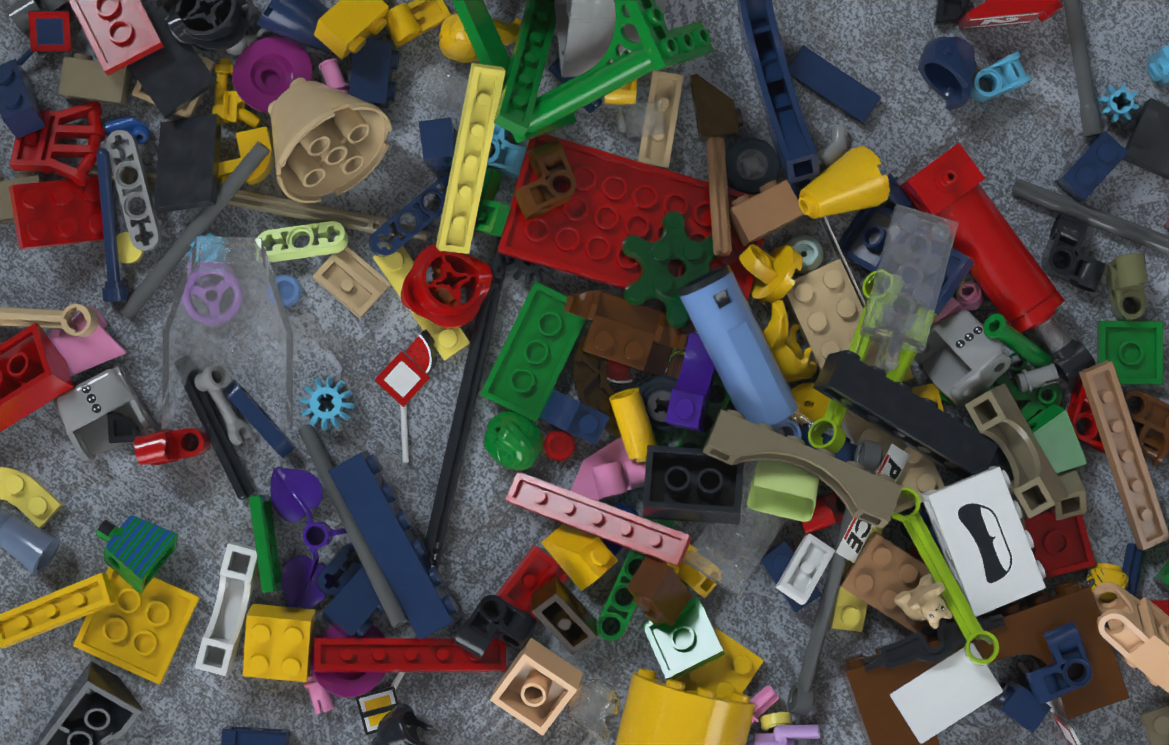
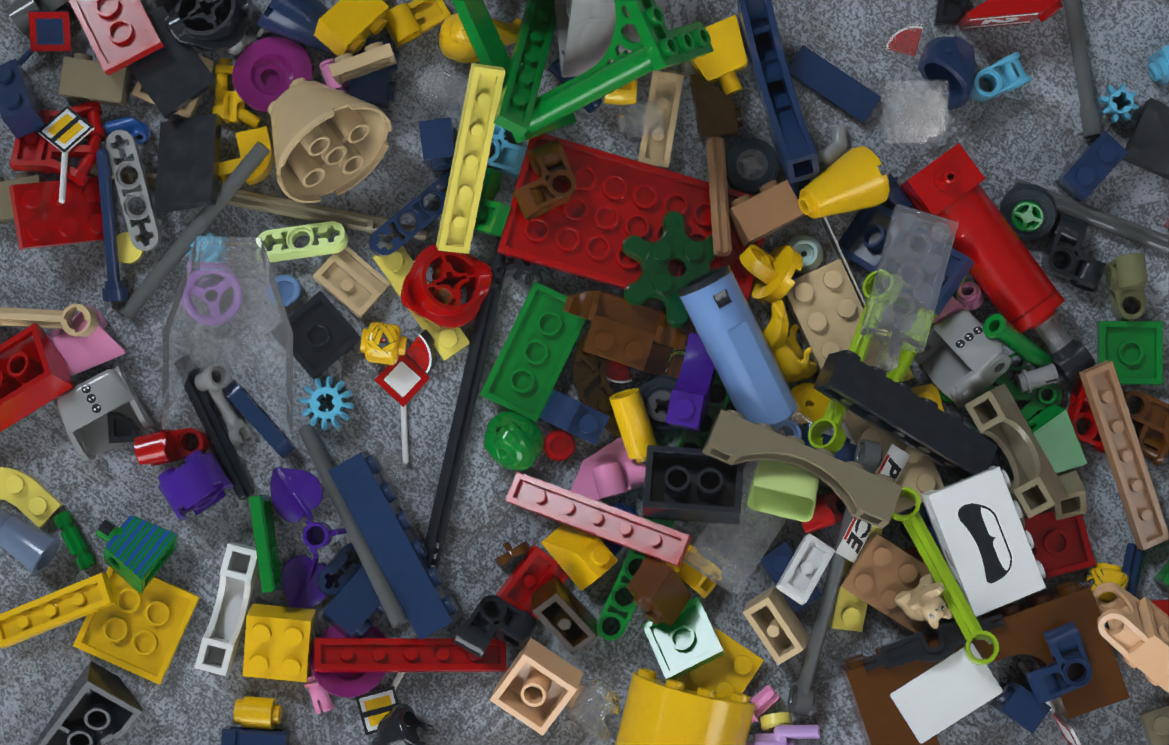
none -> piece [37,106,95,203]
none -> green axle [53,511,96,571]
none -> dark purple brick [158,449,234,521]
none -> yellow brick [233,696,282,730]
none -> black plate [272,290,361,380]
none -> tan plate [329,42,397,85]
none -> yellow head [360,322,407,365]
none -> reddish brown piece [495,541,530,567]
none -> yellow torso [689,15,748,96]
none -> tan brick [742,585,810,665]
none -> clear plate [882,80,948,144]
none -> clear tile [884,24,923,57]
none -> black wheel [999,183,1057,240]

